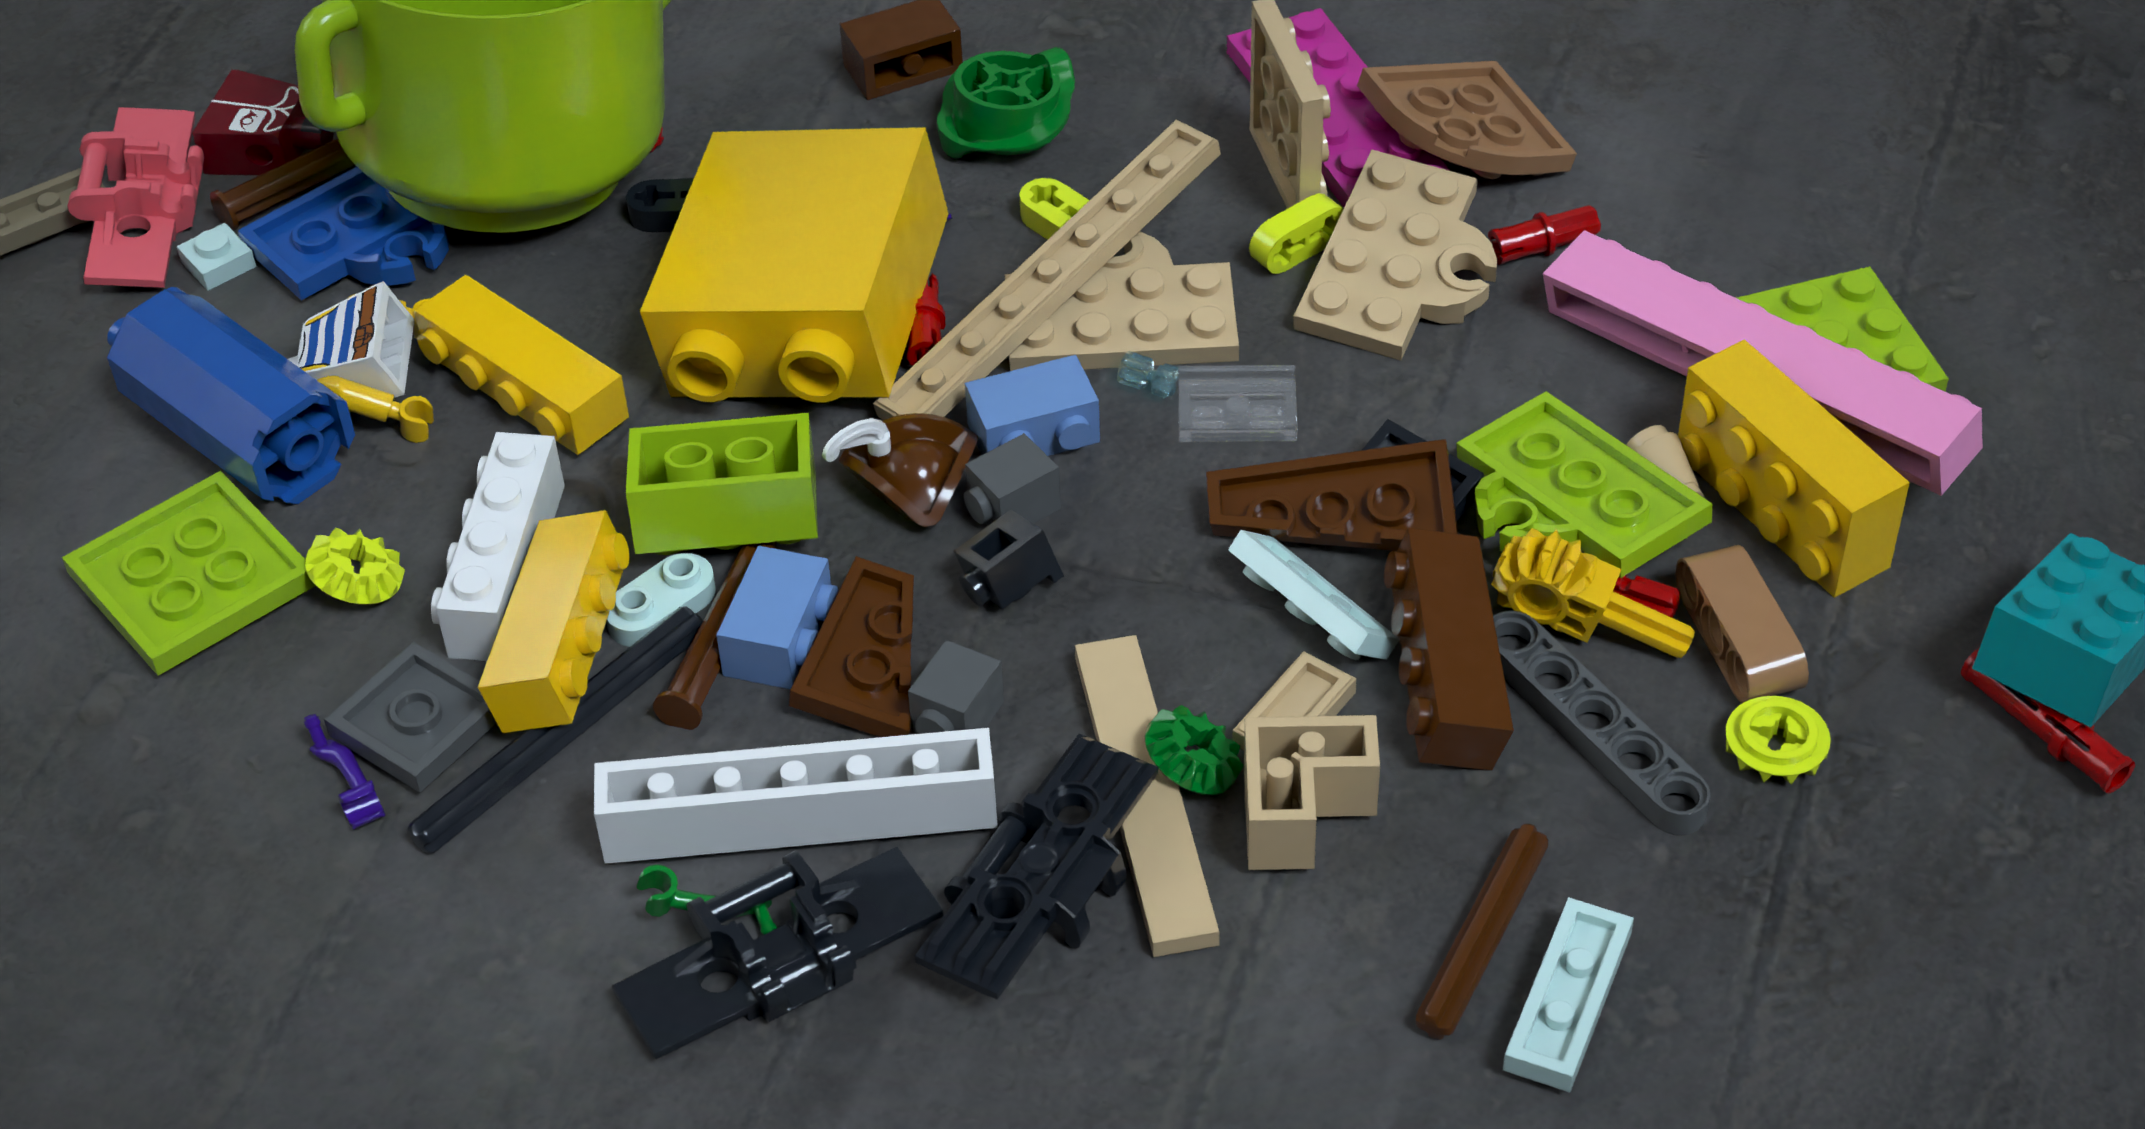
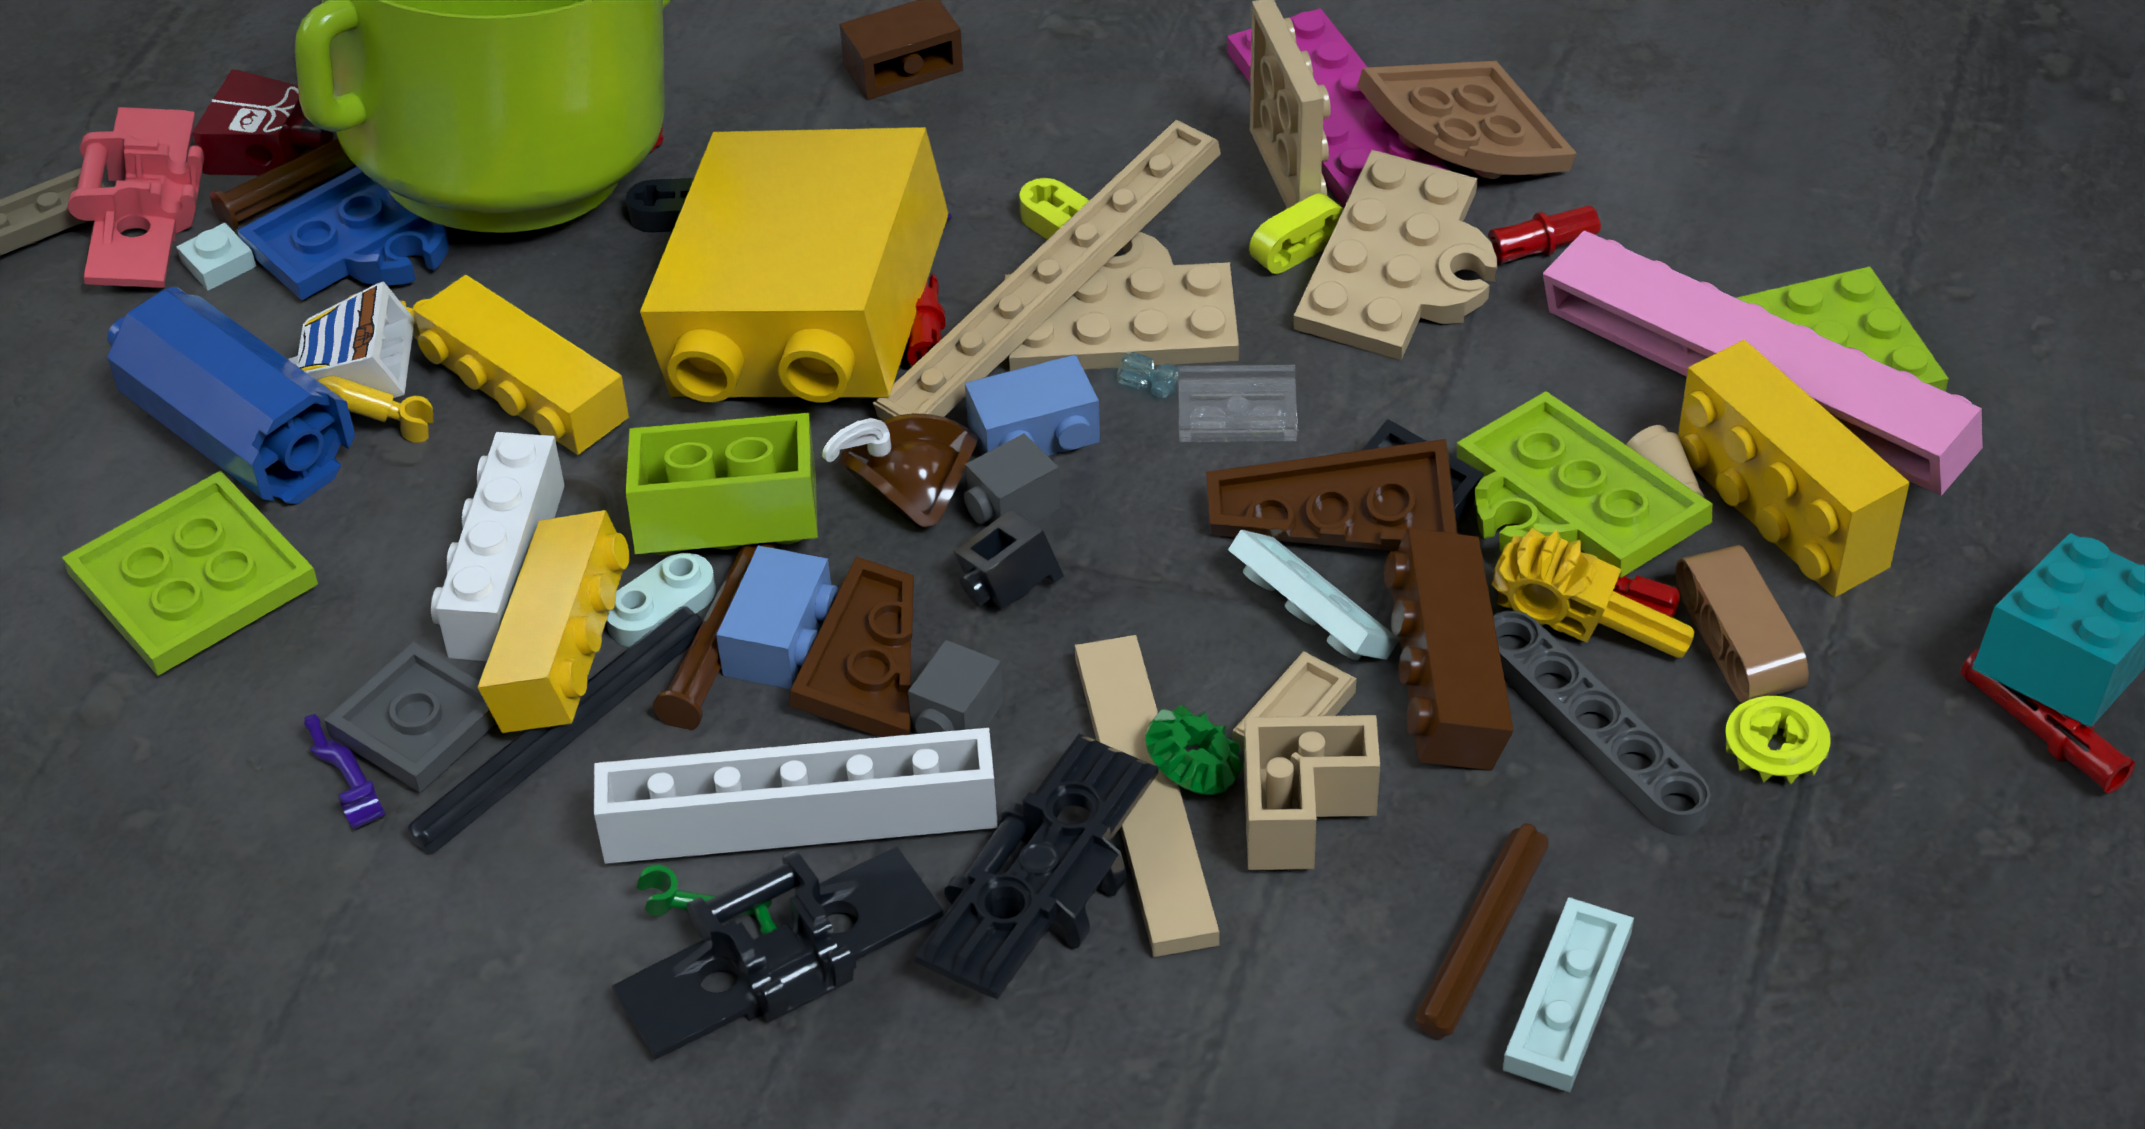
neon yellow gear [305,528,405,604] -> none
green piece [937,47,1075,159] -> none

